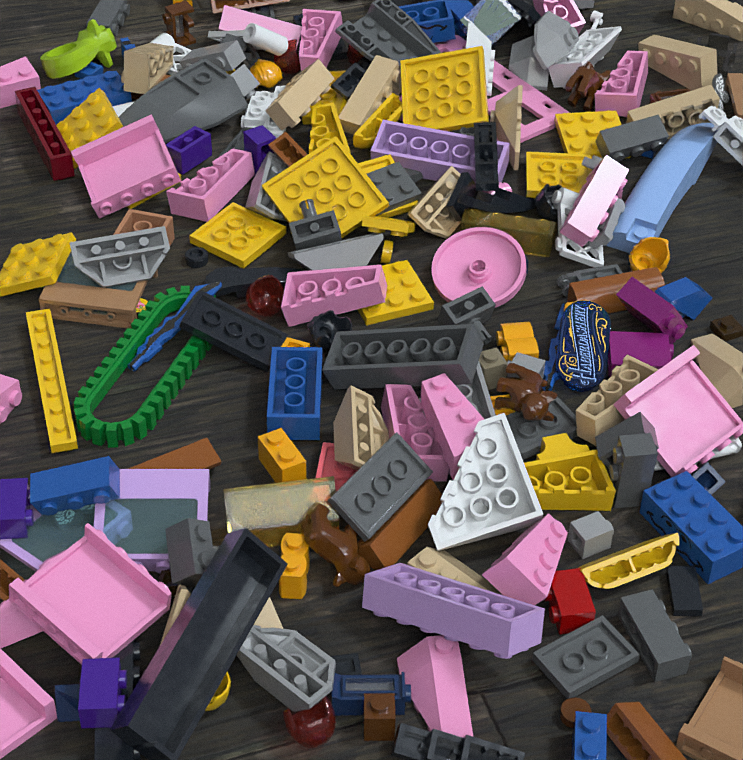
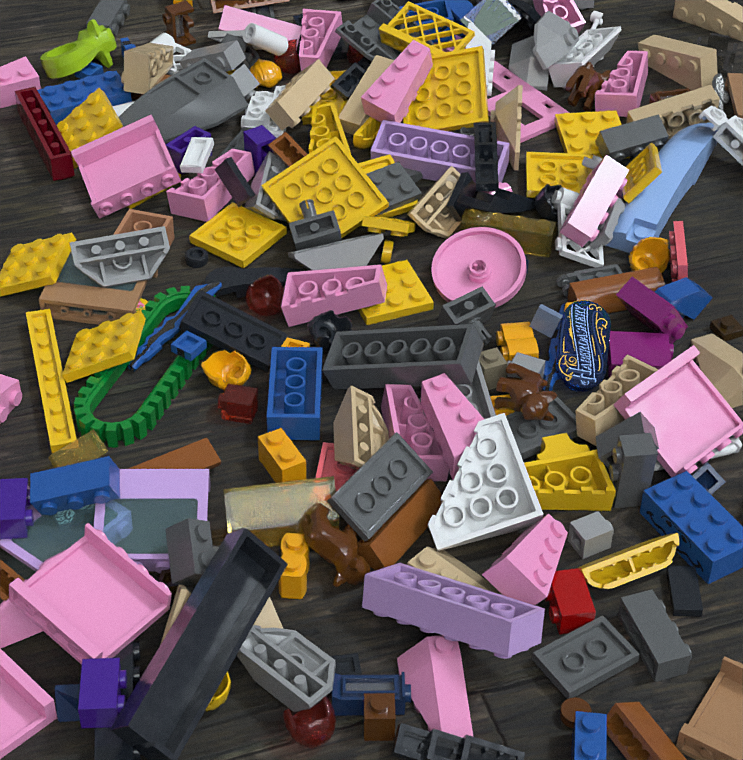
none -> clear yellow plate [48,430,108,468]
none -> yellow plate [62,311,146,383]
none -> blue plate [171,331,207,361]
none -> white tile [180,137,214,173]
none -> light orange hair [201,350,251,390]
none -> black tile [214,157,255,207]
none -> clear red brick [218,384,258,424]
none -> bright pink wedge [361,40,433,123]
none -> yellow fence [378,1,475,55]
none -> sand blue tile [529,304,563,338]
none -> yellow tile [622,143,662,203]
none -> coral plate [669,221,688,282]

